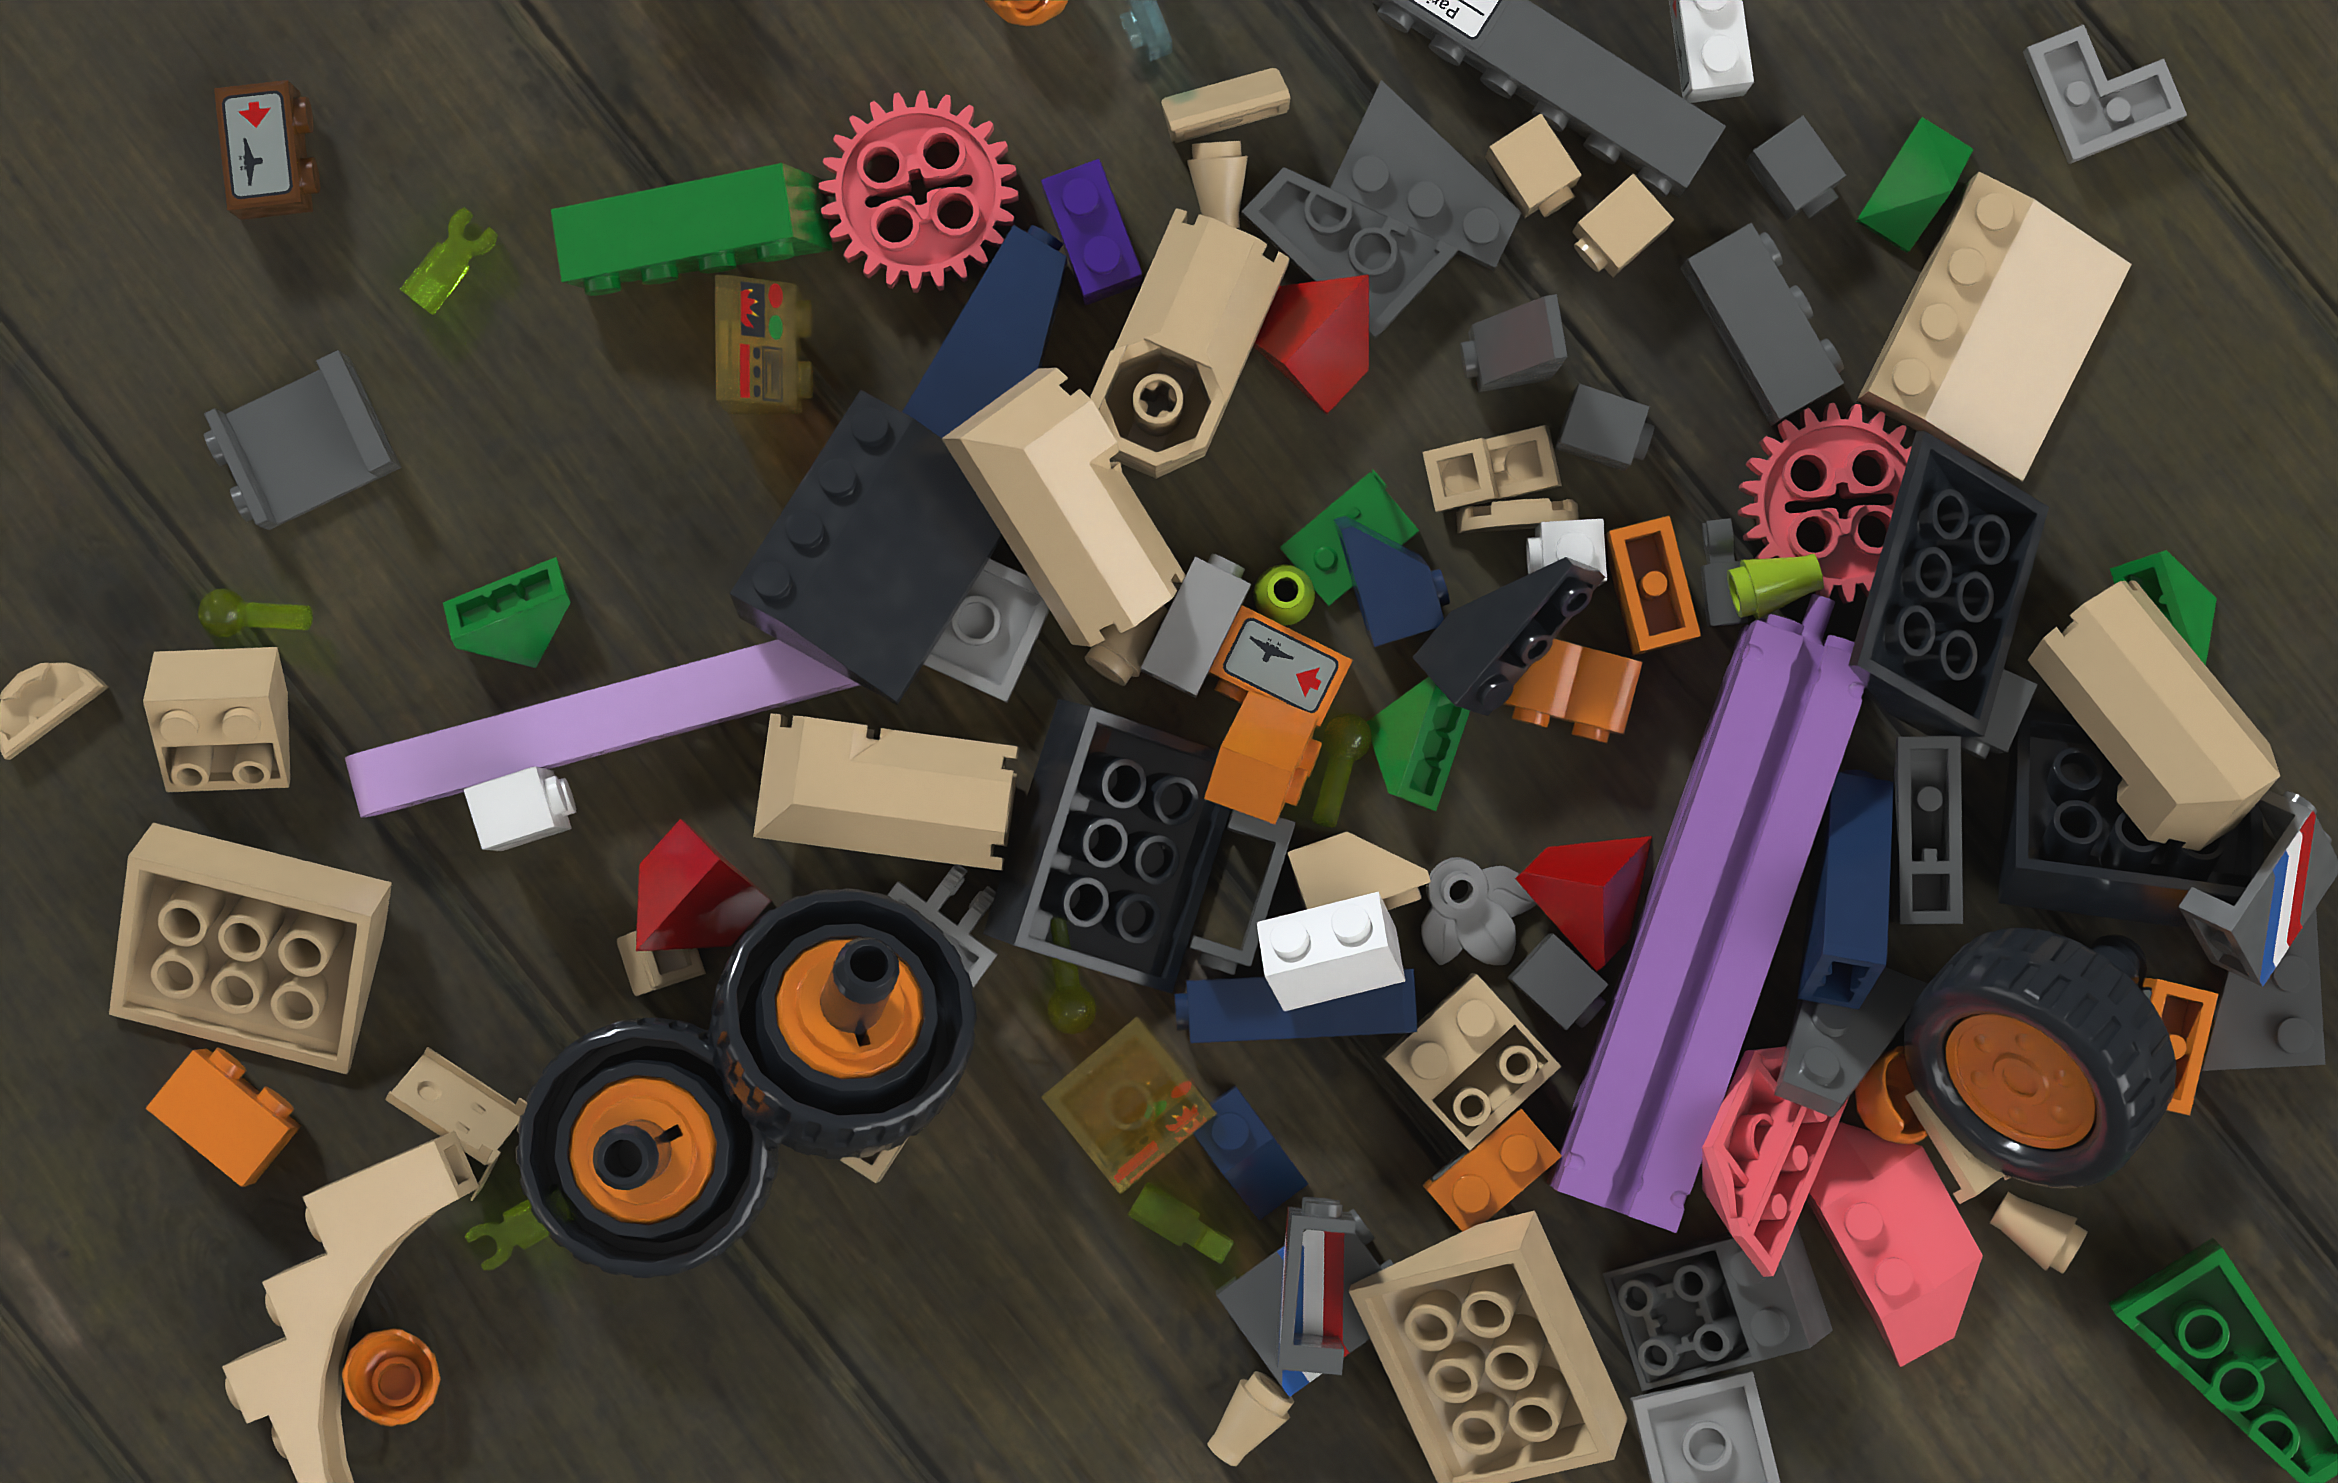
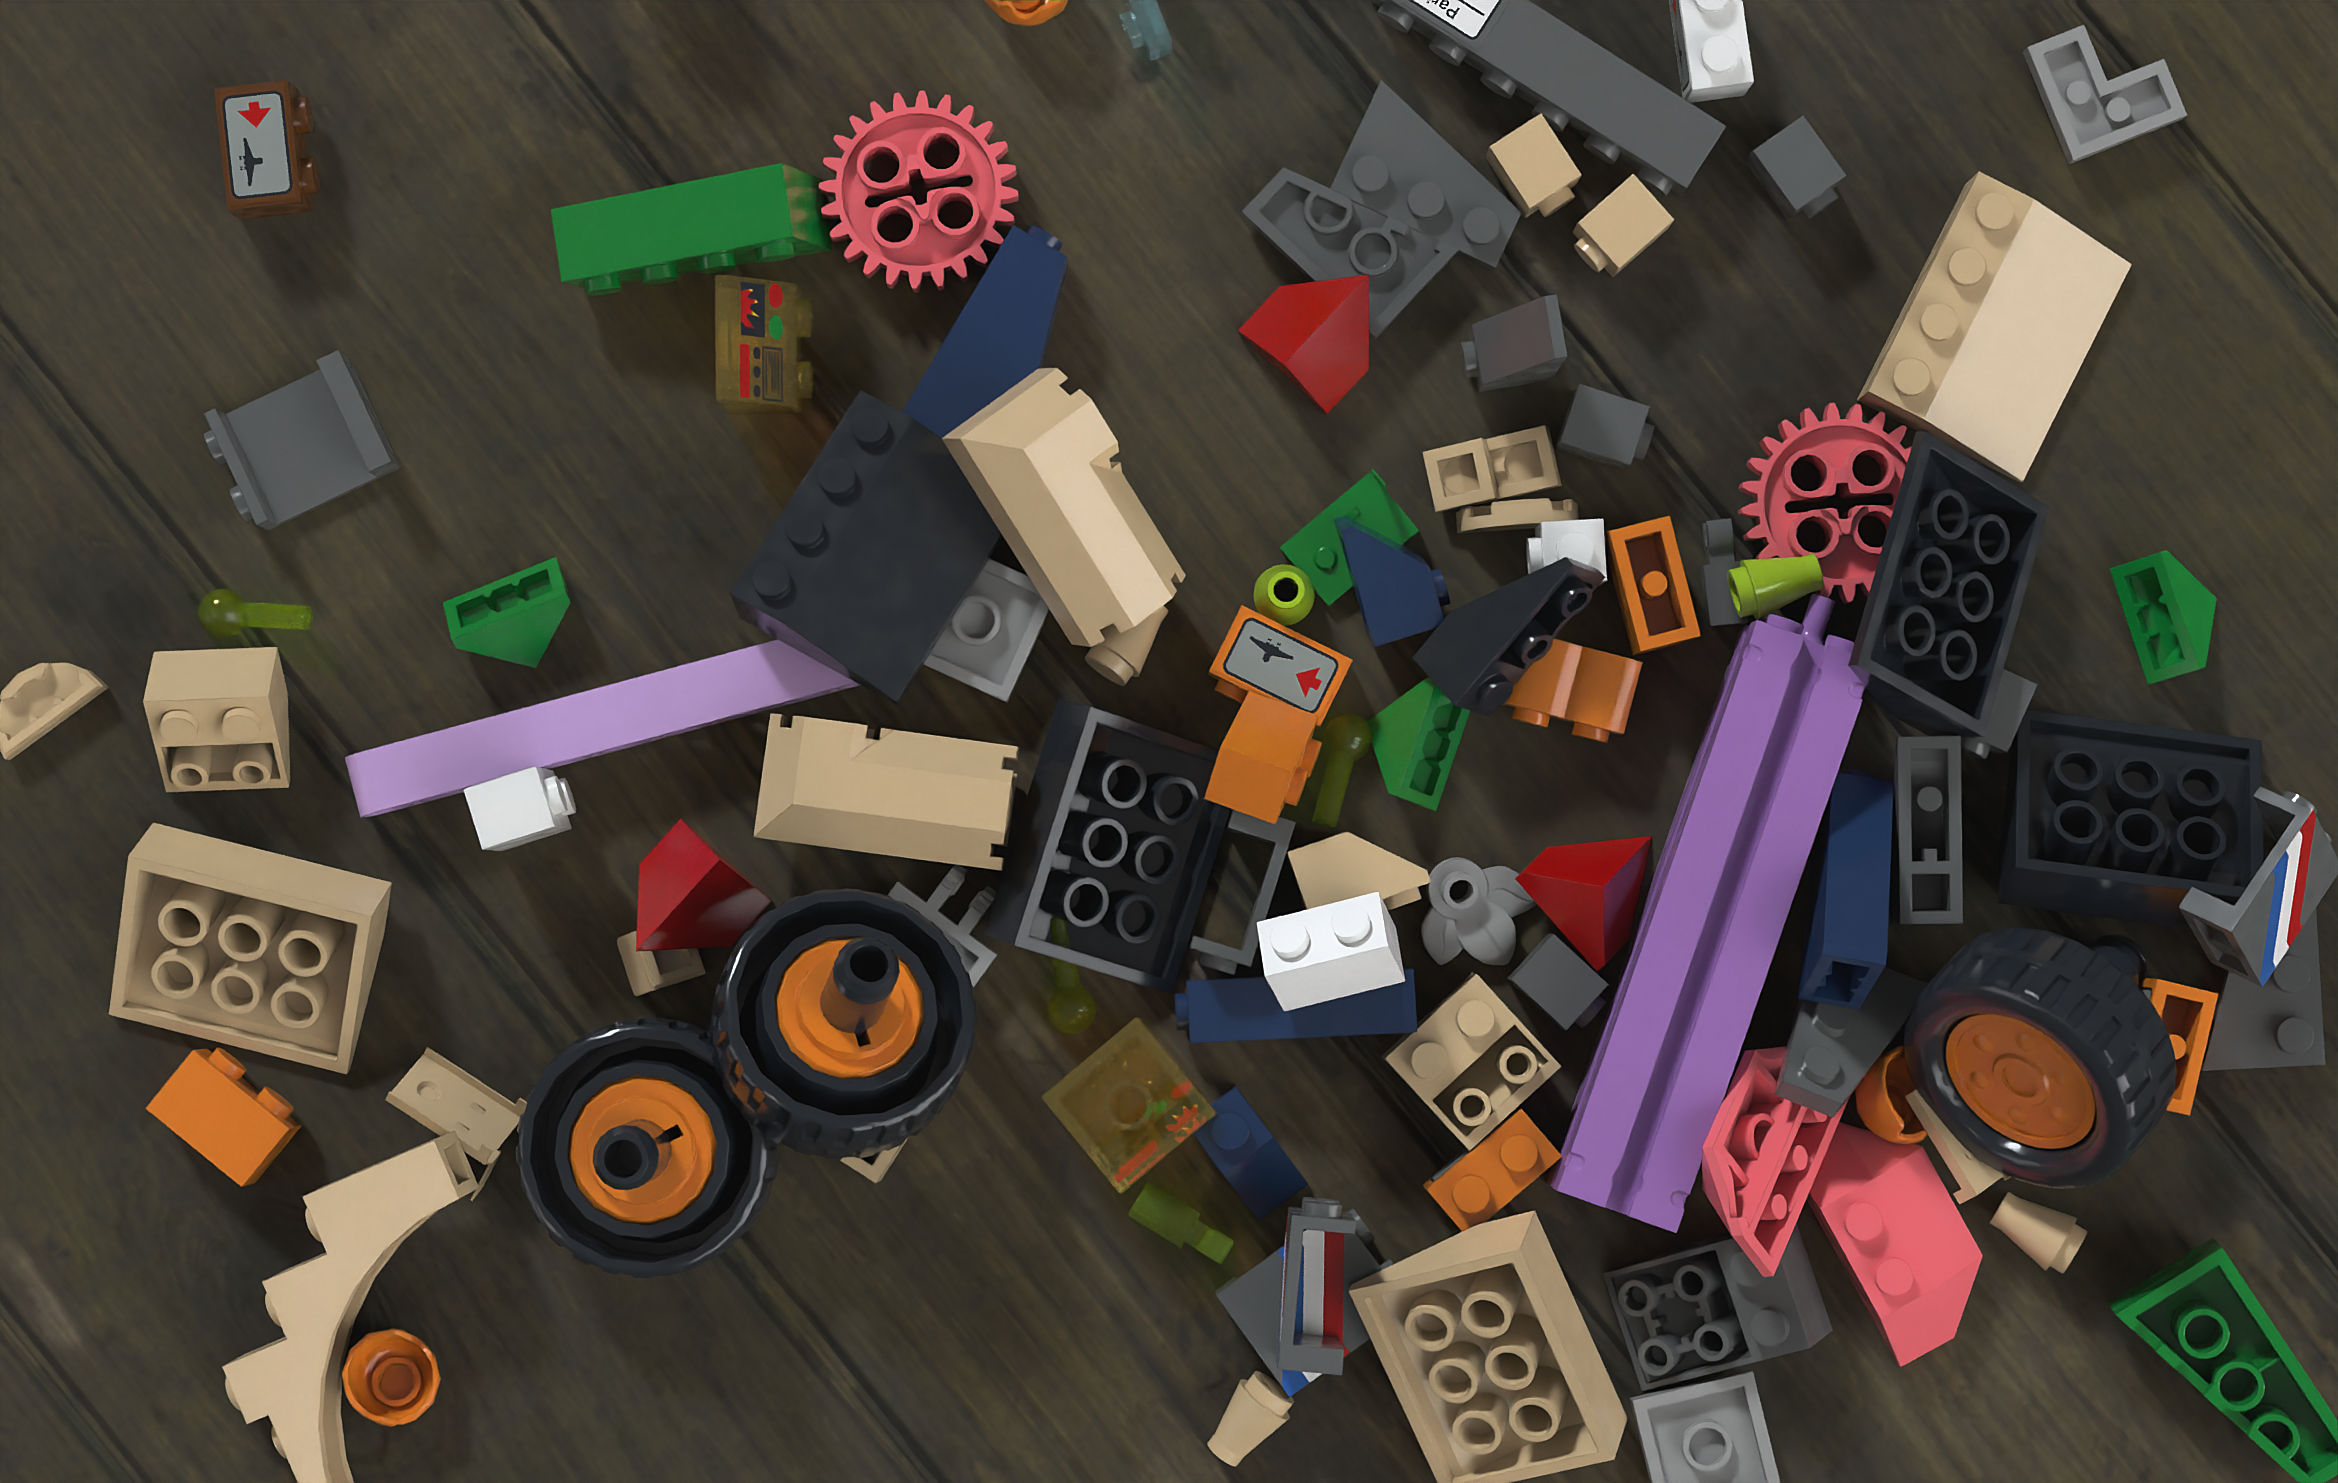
clear neon green bar [400,207,498,315] -> none
clear neon green bar [465,1182,579,1271] -> none
dark purple brick [1041,159,1142,306] -> none
tan brick [1091,209,1290,479] -> none
light grey brick [1141,553,1251,698] -> none
tan slope [1161,68,1290,143] -> none
tan cone [1187,141,1248,228] -> none
dark grey brick [1680,223,1844,426] -> none
green slope [1856,117,1974,253] -> none
tan brick [2028,581,2280,851] -> none

